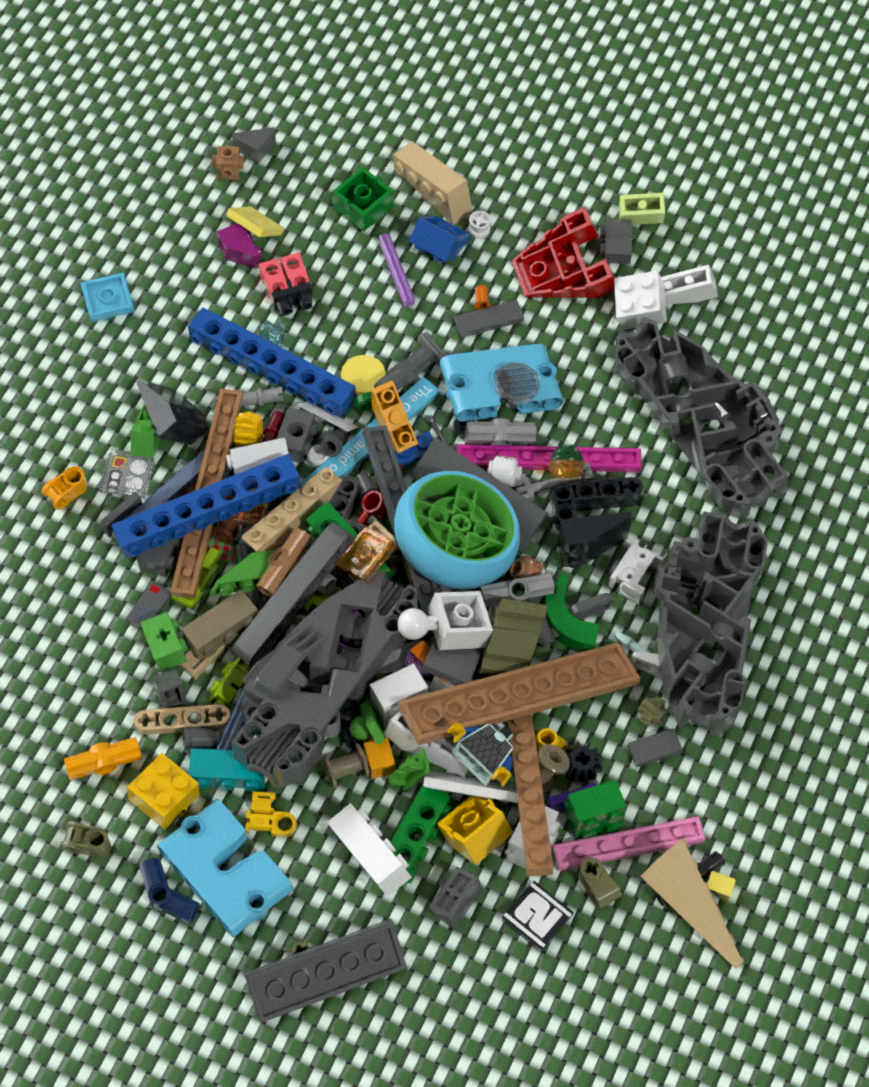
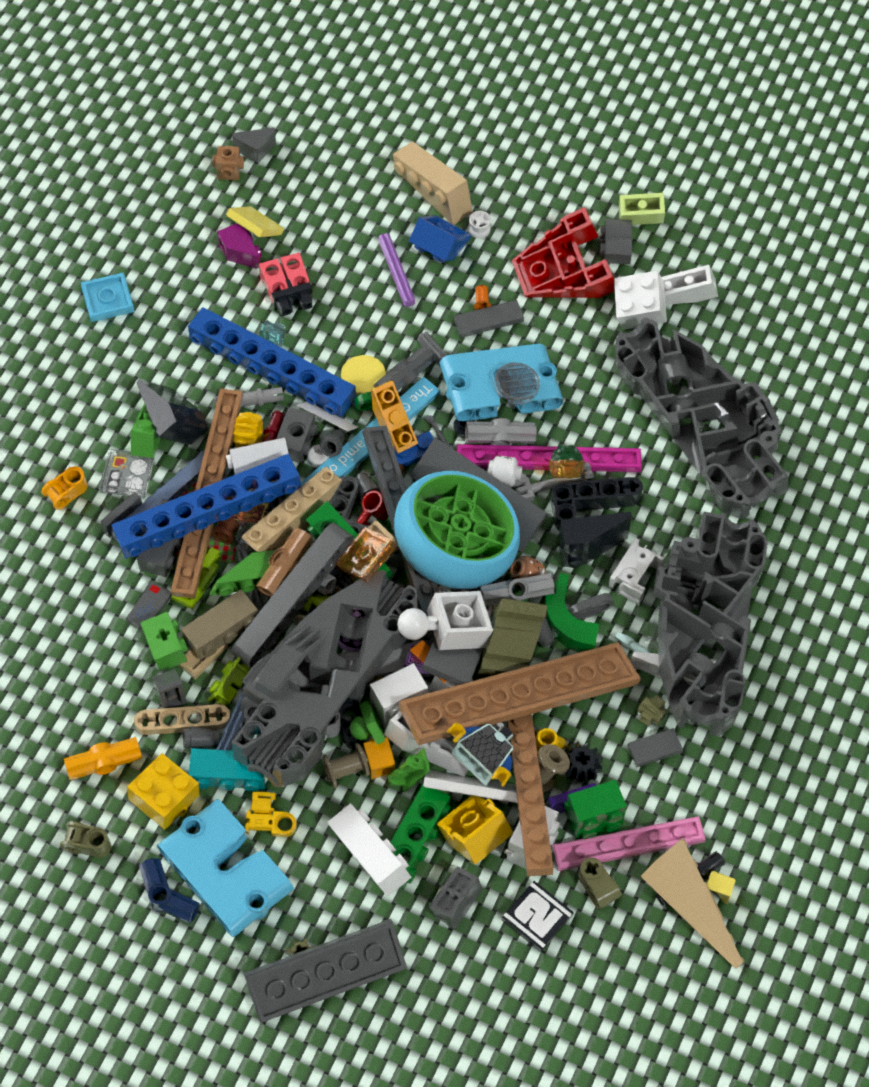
green brick [332,166,394,232] -> none

